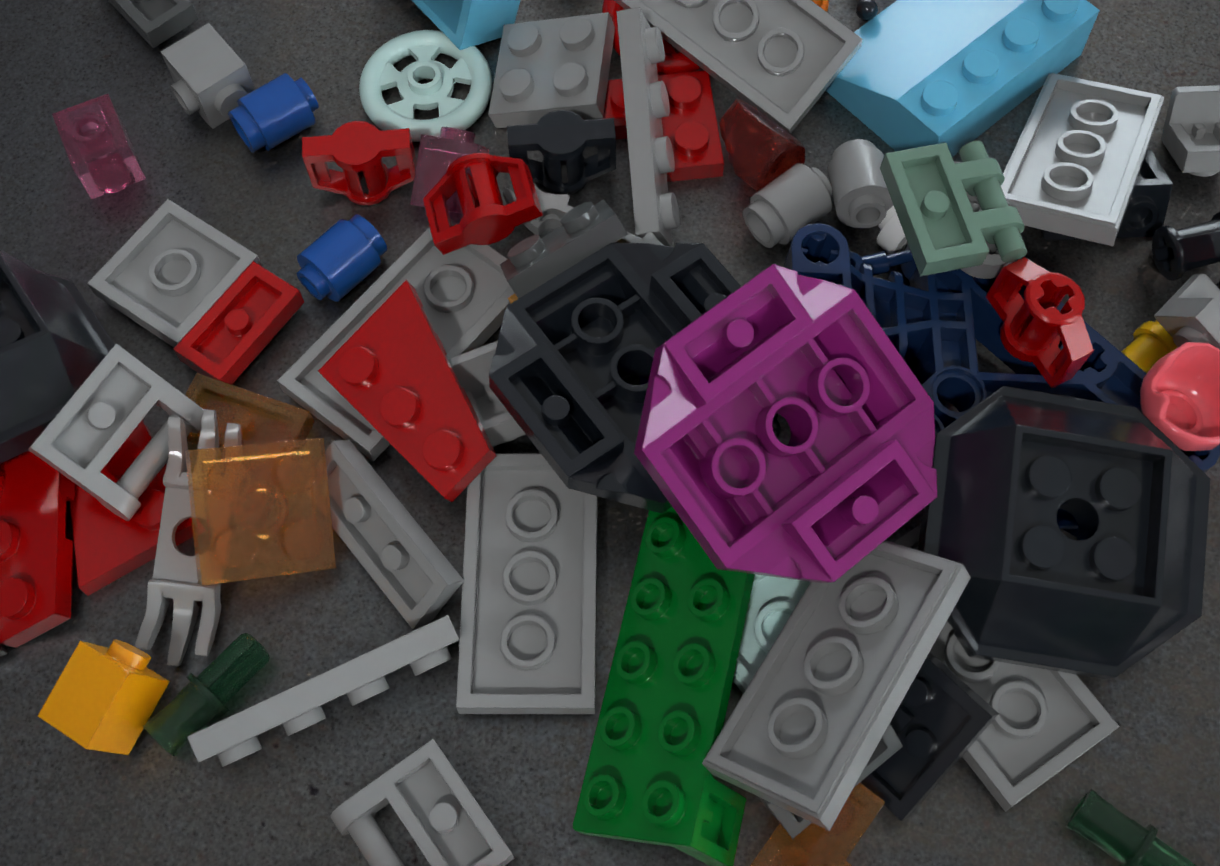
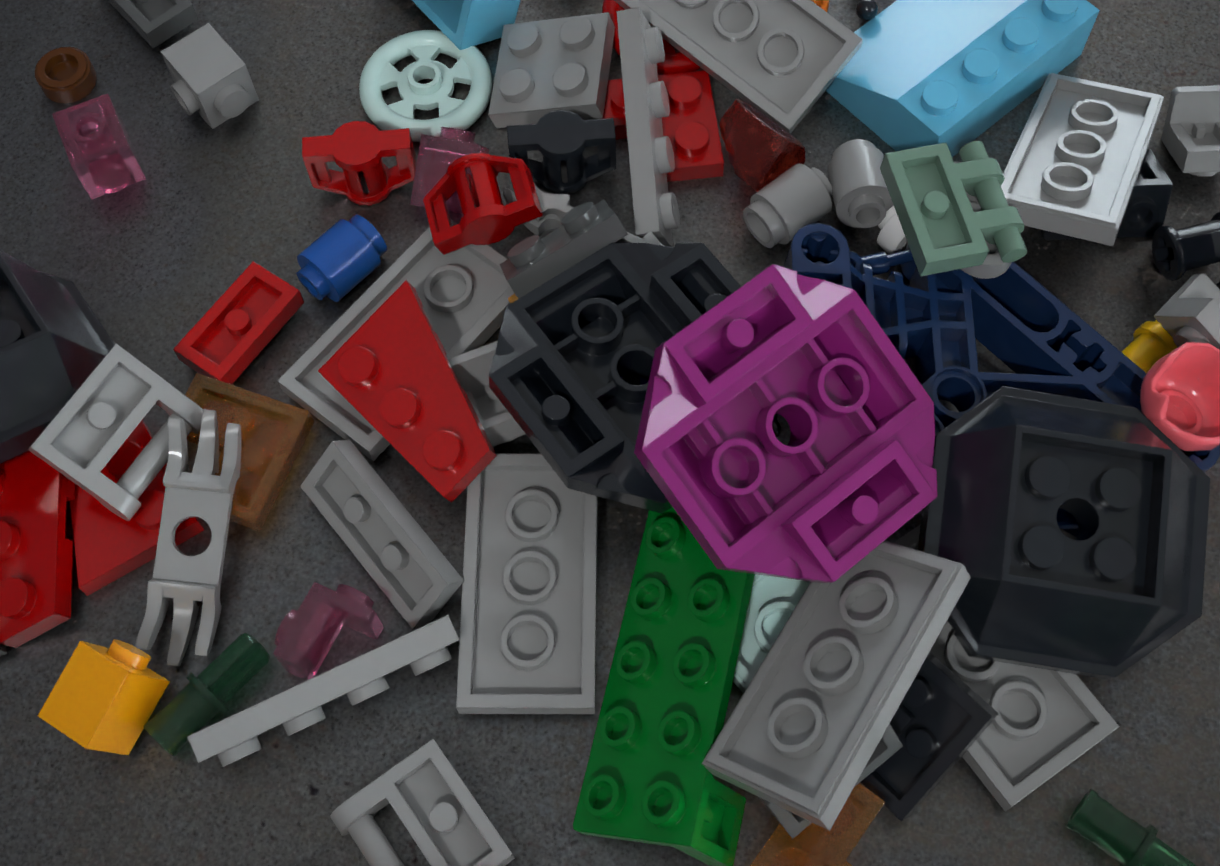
light grey plate [87,199,263,347] -> none
clear orange plate [185,438,336,586] -> none
blue brick [228,73,319,153] -> none
red piece [985,257,1094,389] -> none
none -> reddish brown tile [35,47,97,104]
none -> clear pink bracket [273,582,384,681]

